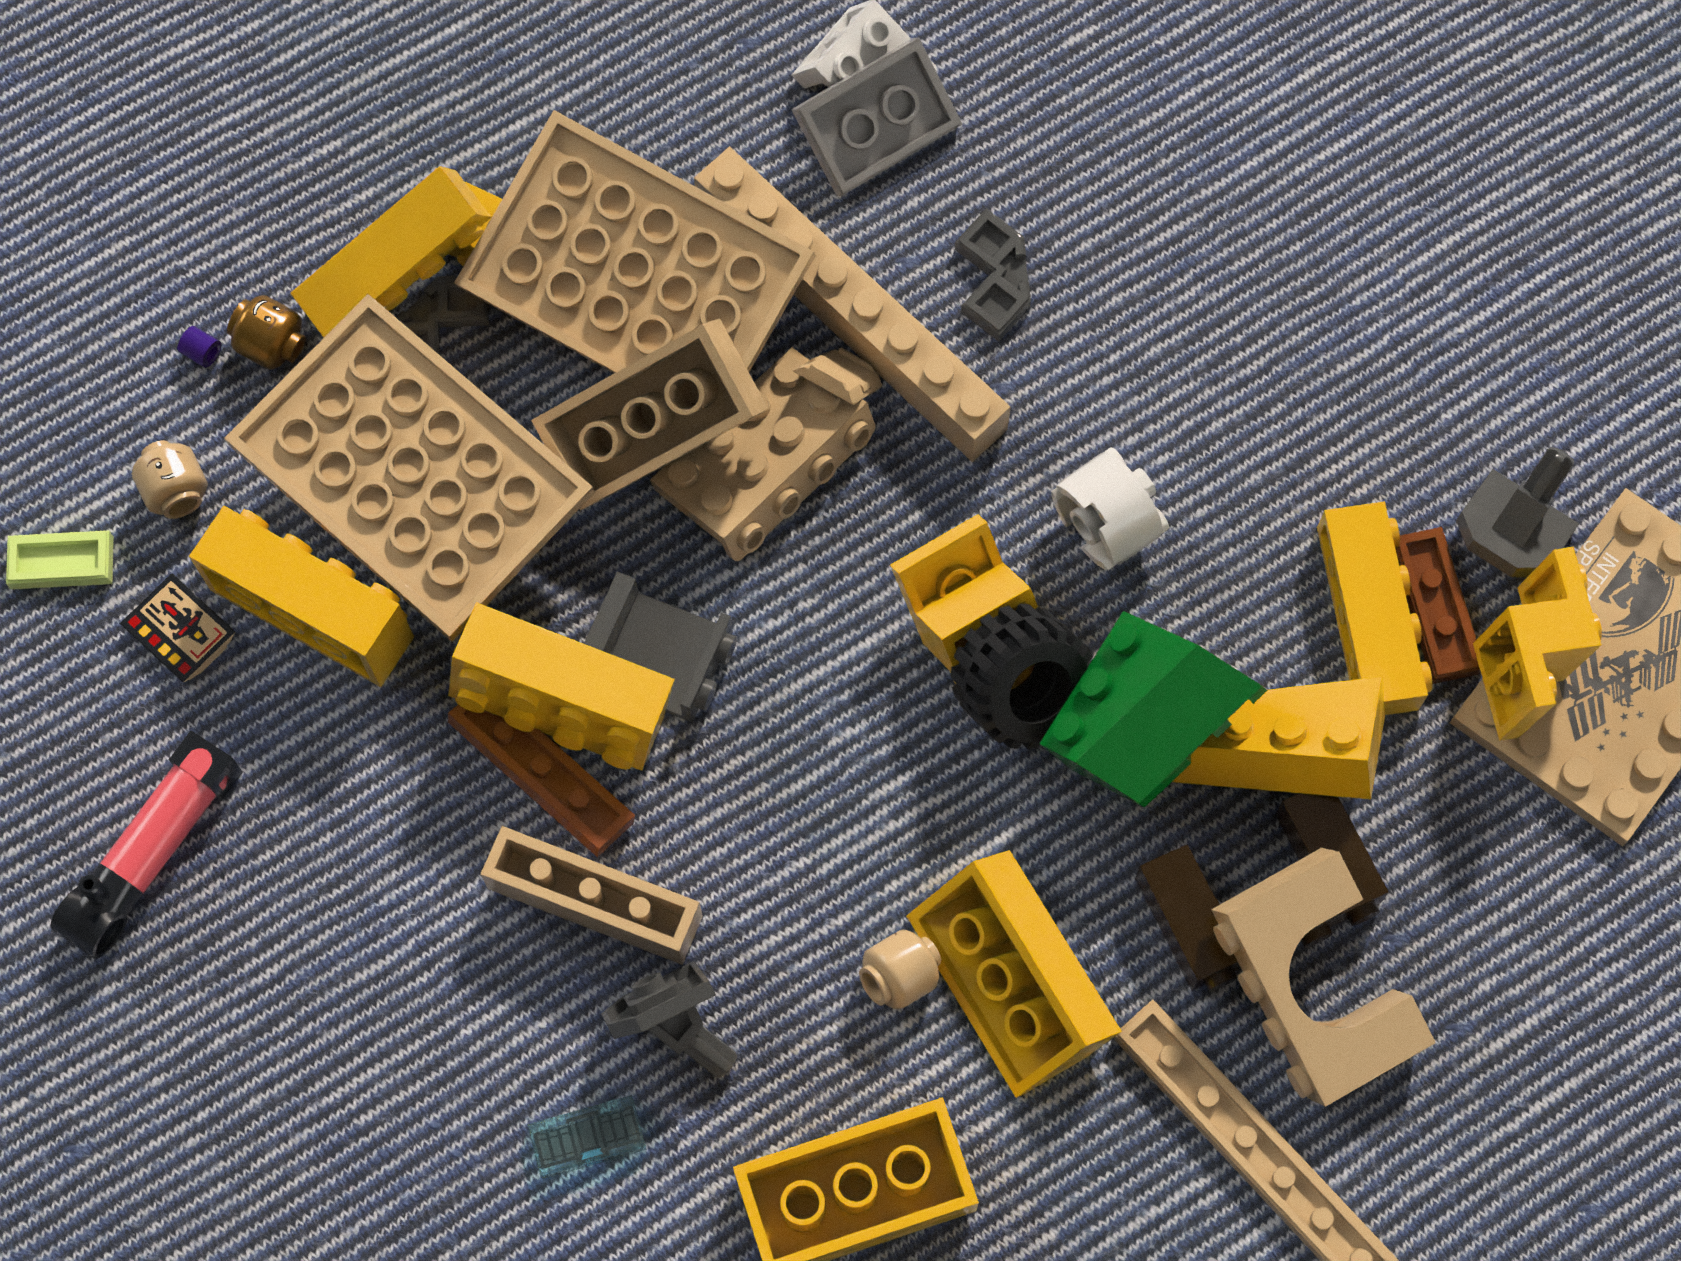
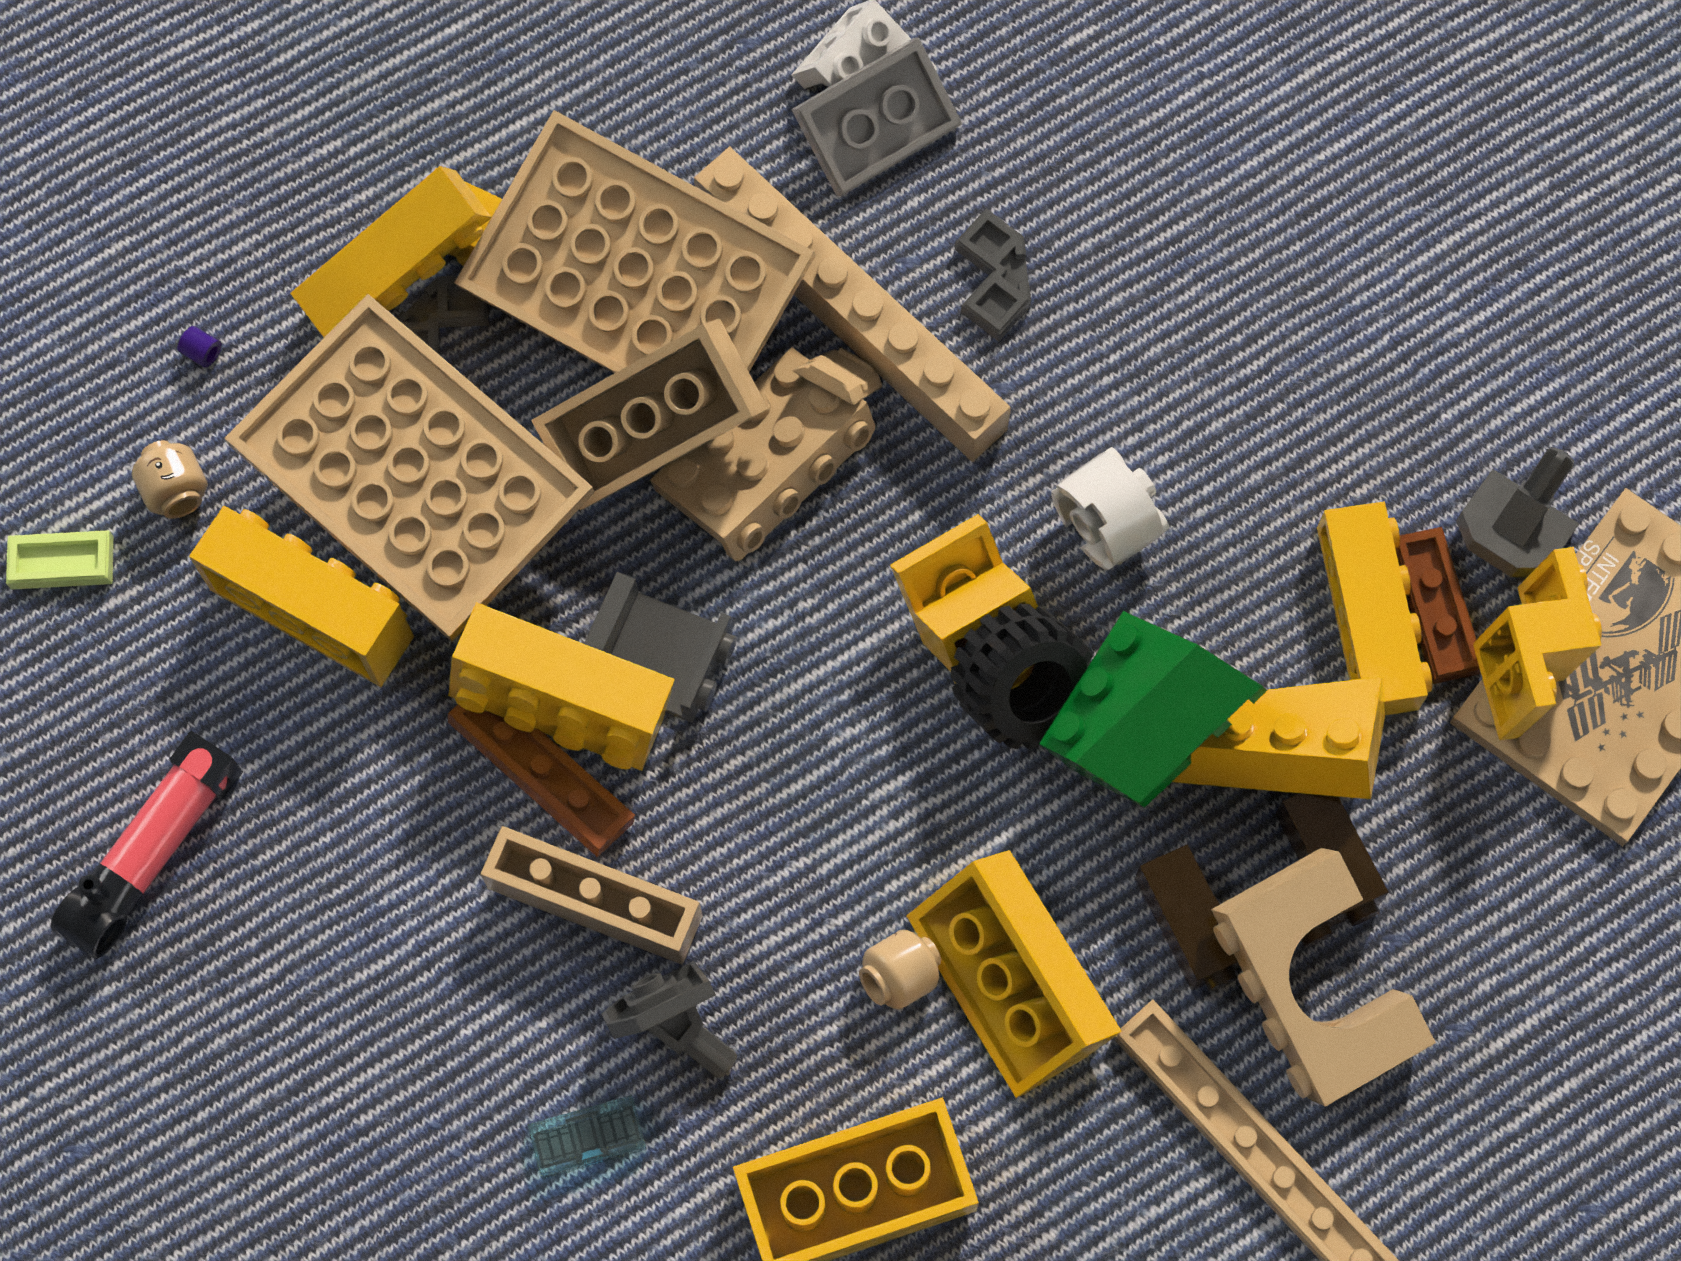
piece [119,573,236,683] -> none
pearl gold head [227,295,306,370] -> none

